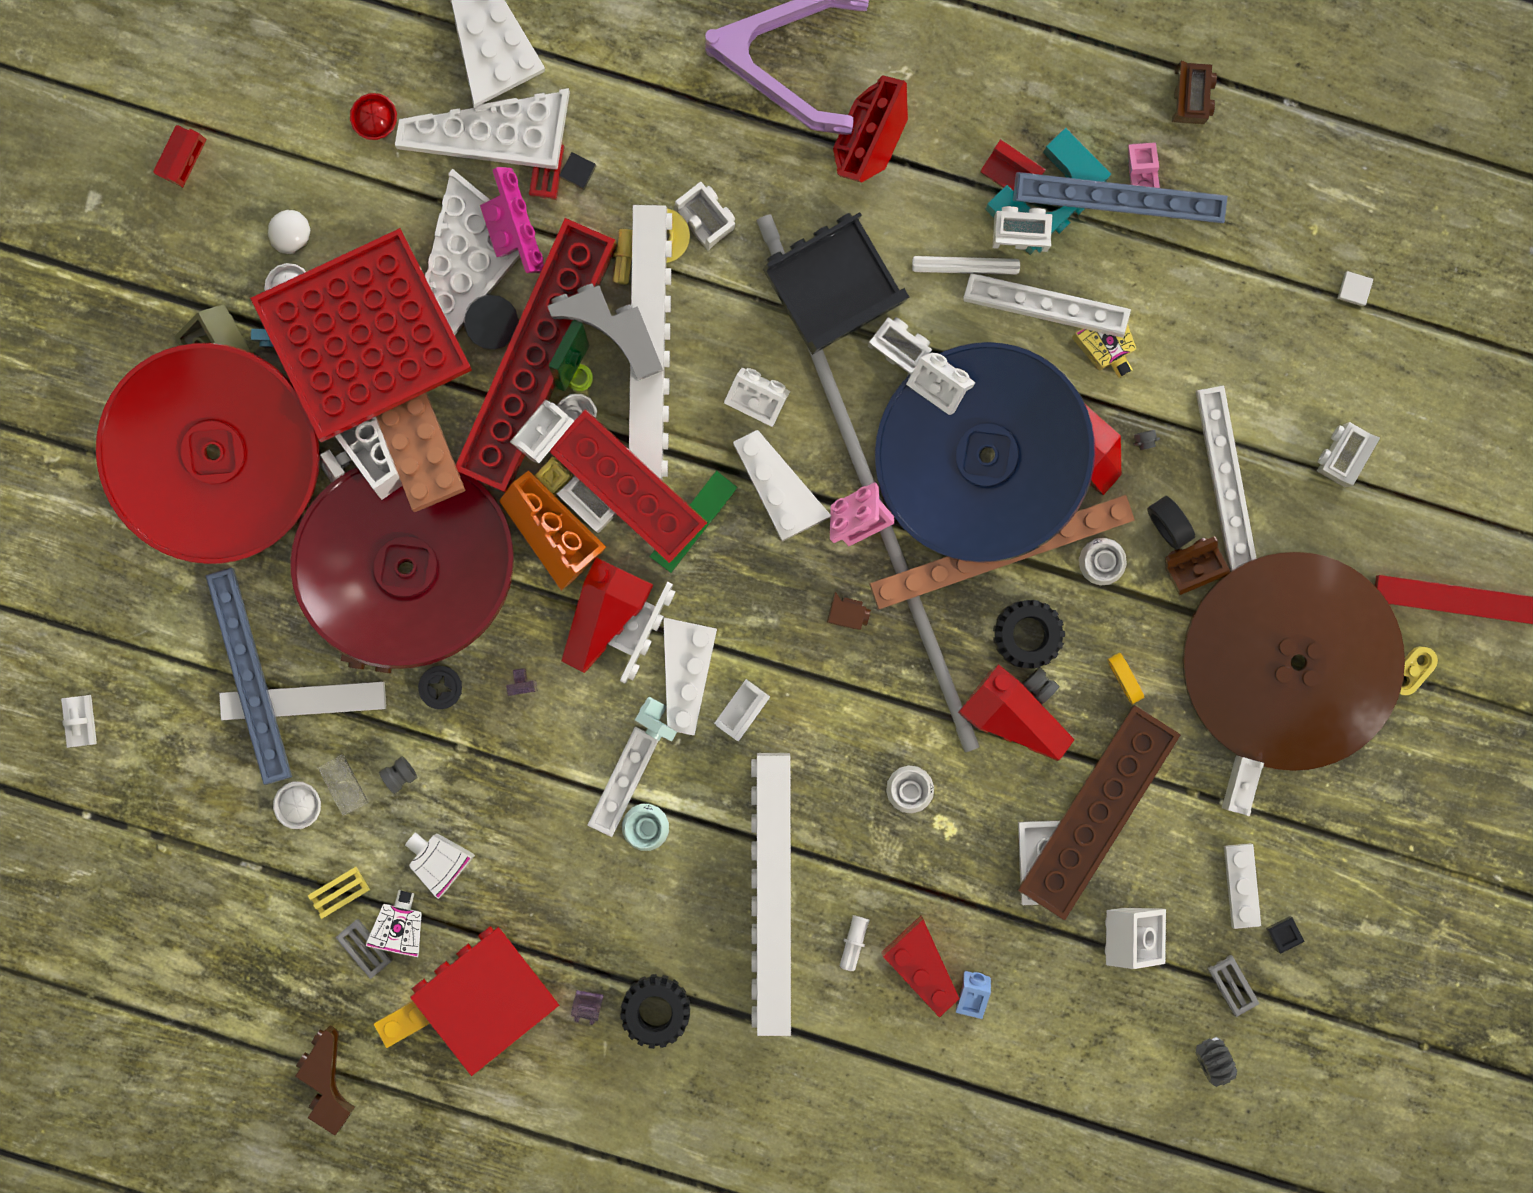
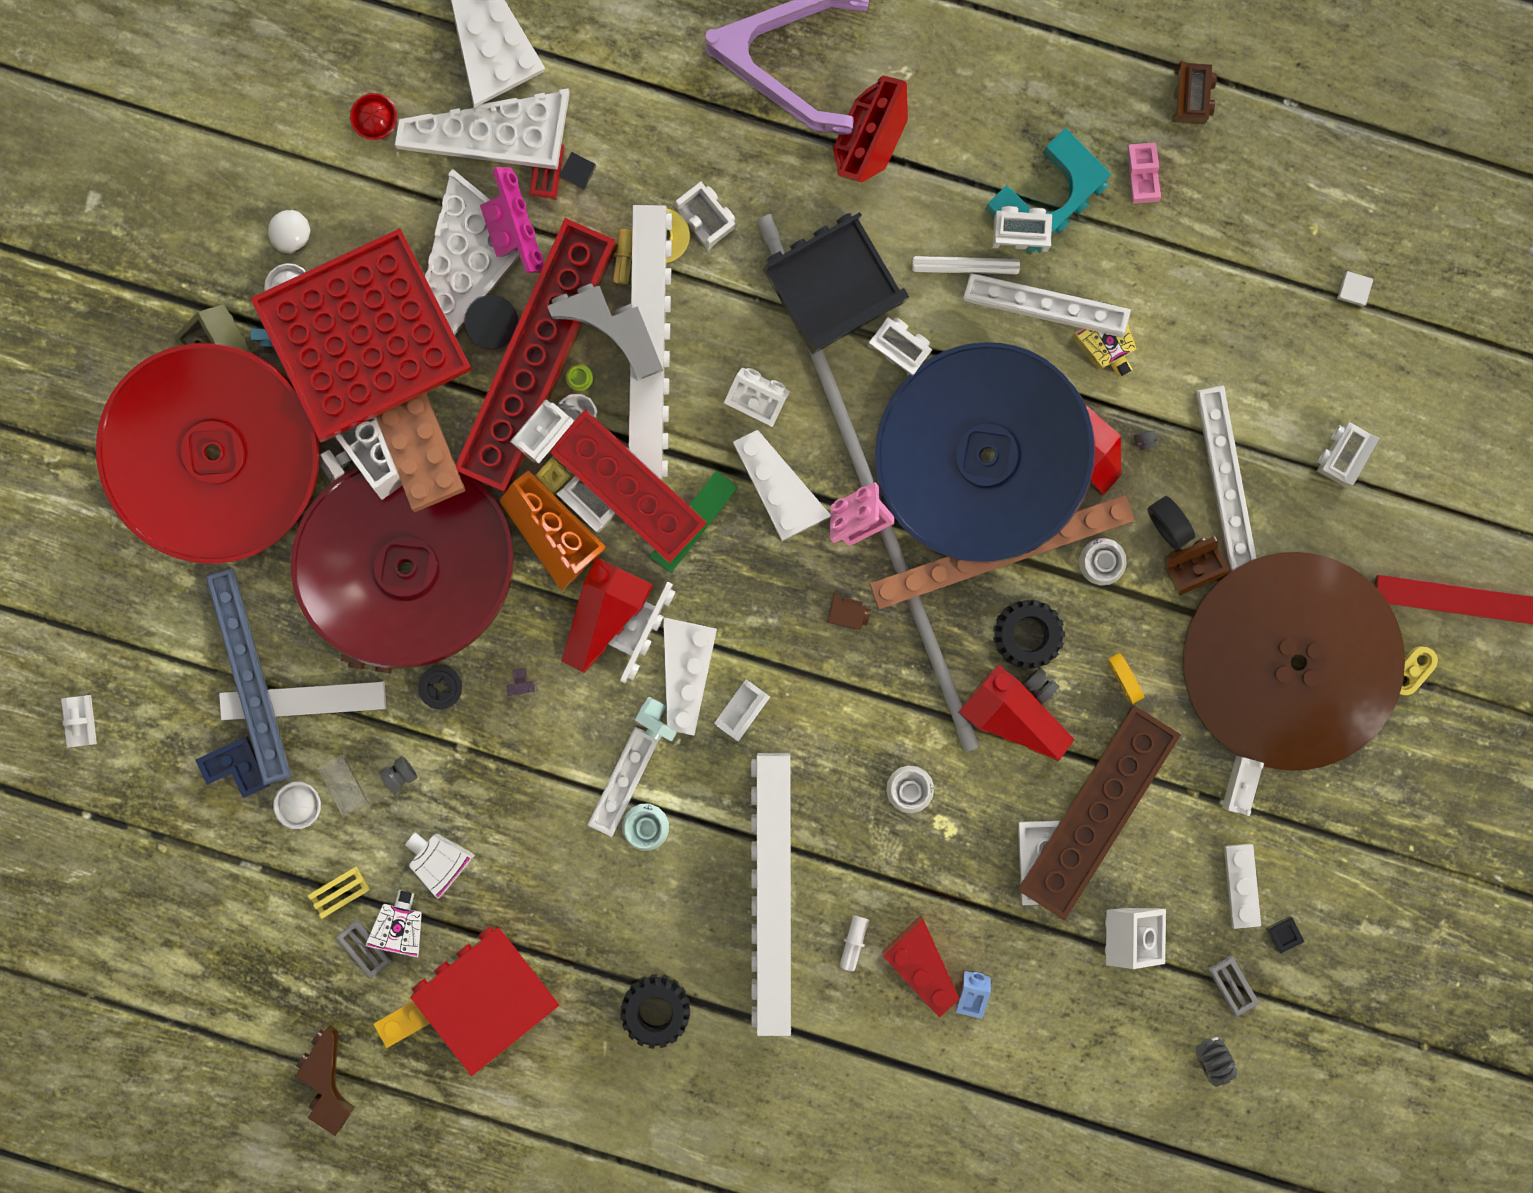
red panel [153,125,207,188] -> none
dark green plate [549,320,589,392] -> none
tile [571,990,603,1025] -> none
white bracket [906,353,975,415] -> none
red panel [980,139,1046,191] -> none
sand blue tile [1013,172,1228,223] -> none
none -> dark blue plate [196,736,270,798]

